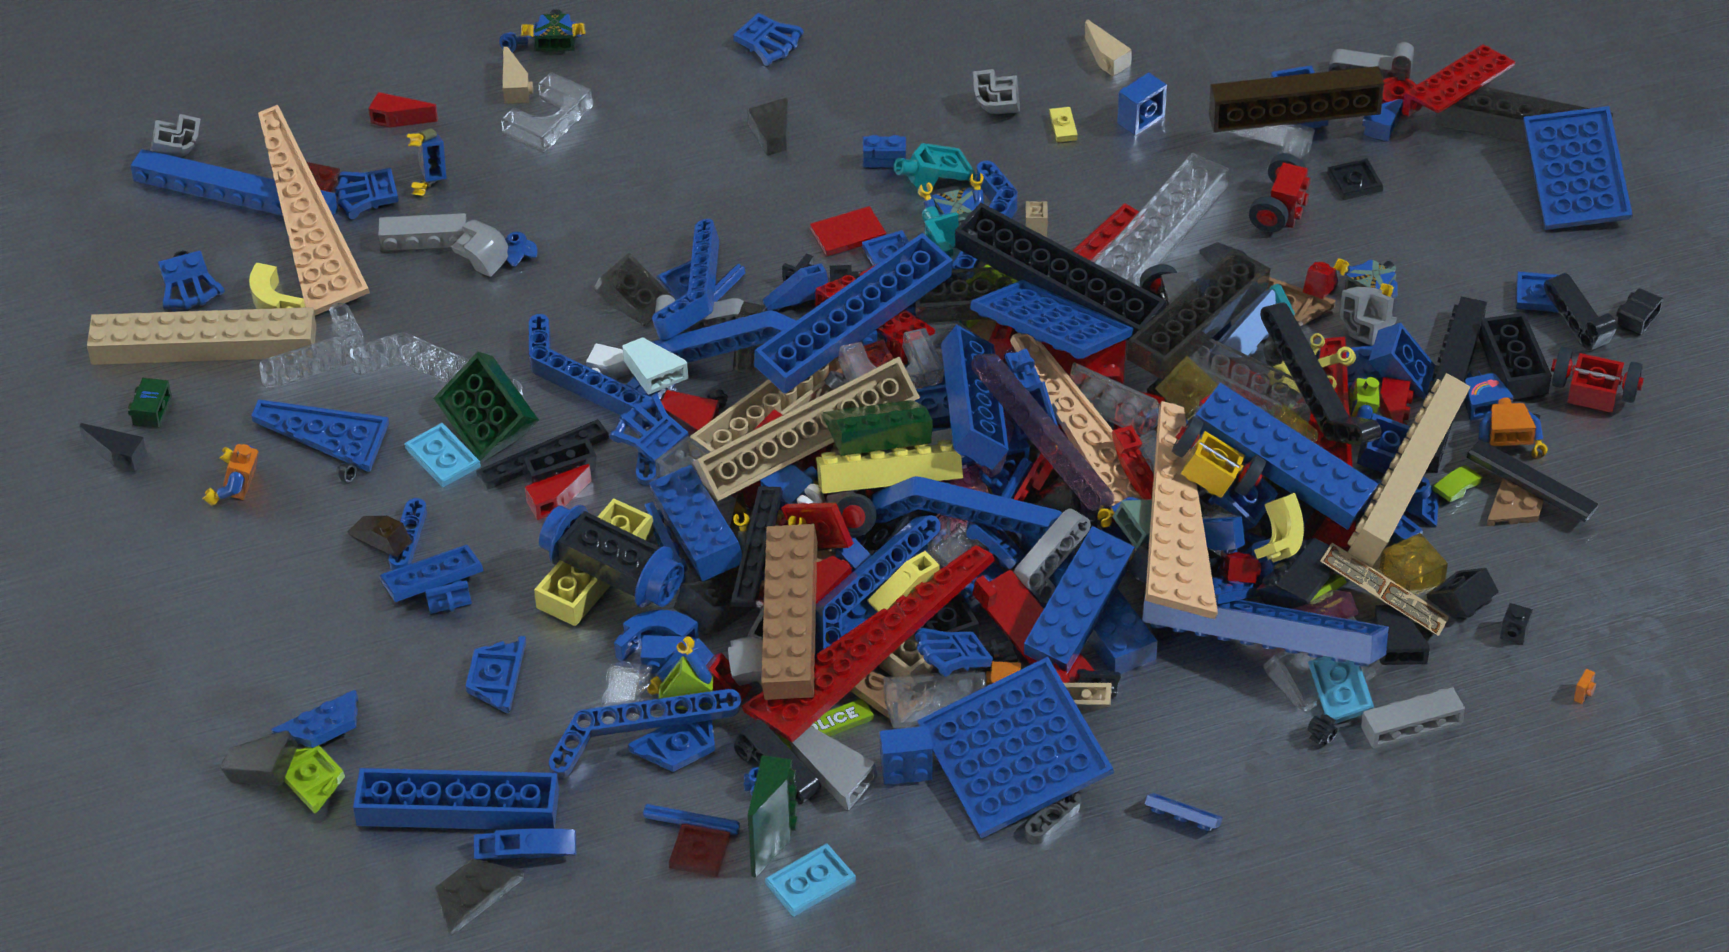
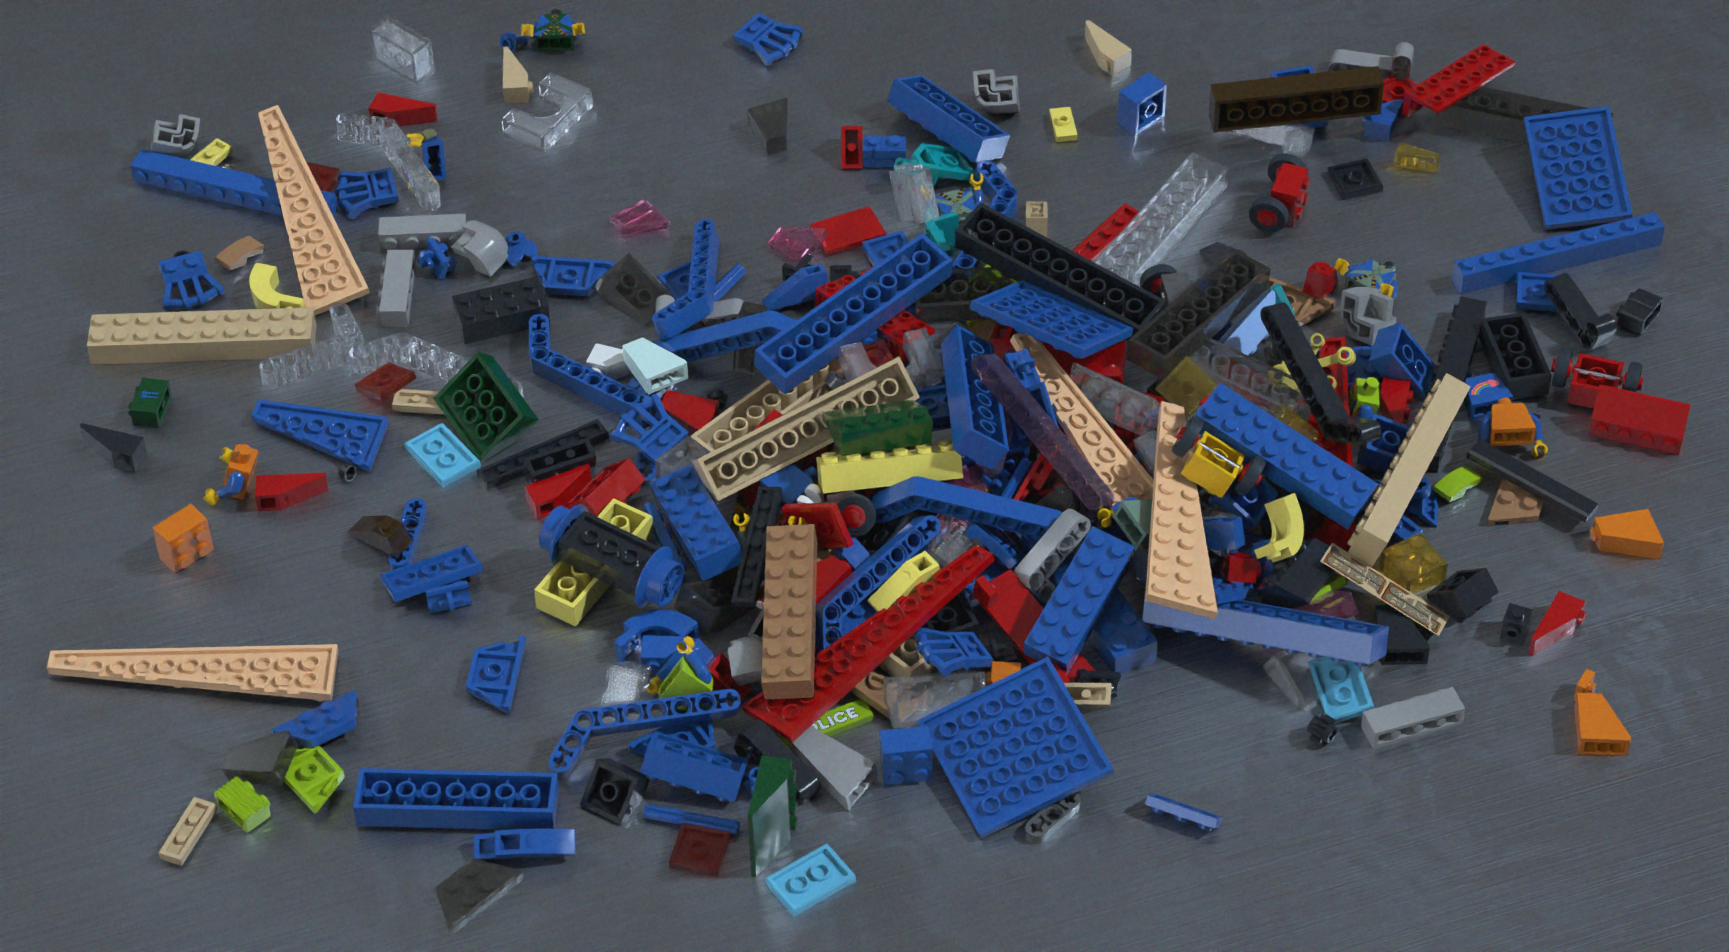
red slope [1112,425,1154,500] -> none
none -> light nougat wing [47,644,338,702]
none -> orange brick [152,504,214,574]
none -> tan plate [159,797,217,866]
none -> light yellow plate [190,138,233,166]
none -> lime brick [214,776,271,833]
none -> medium nougat slope [215,236,264,270]
none -> red slope [255,473,329,511]
none -> clear beam [336,113,441,210]
none -> clear red tile [355,362,417,402]
none -> clear brick [370,15,435,85]
none -> light grey brick [376,250,416,327]
none -> tan plate [392,389,444,414]
none -> blue hips [418,238,457,279]
none -> black brick [452,276,550,344]
none -> blue wing [532,256,616,296]
none -> red slope [564,458,646,517]
none -> black slope [580,758,650,825]
none -> clear pink wing [610,199,670,235]
none -> blue slope [640,731,749,802]
none -> clear pink wing [768,227,827,263]
none -> red slope [841,126,863,169]
none -> blue brick [887,75,1010,163]
none -> clear arch [889,163,940,224]
none -> clear yellow slope [1393,142,1441,172]
none -> blue brick [1452,212,1665,294]
none -> red slope [1528,591,1587,656]
none -> orange slope [1574,693,1631,756]
none -> red slope [1588,384,1691,455]
none -> orange slope [1590,509,1664,559]

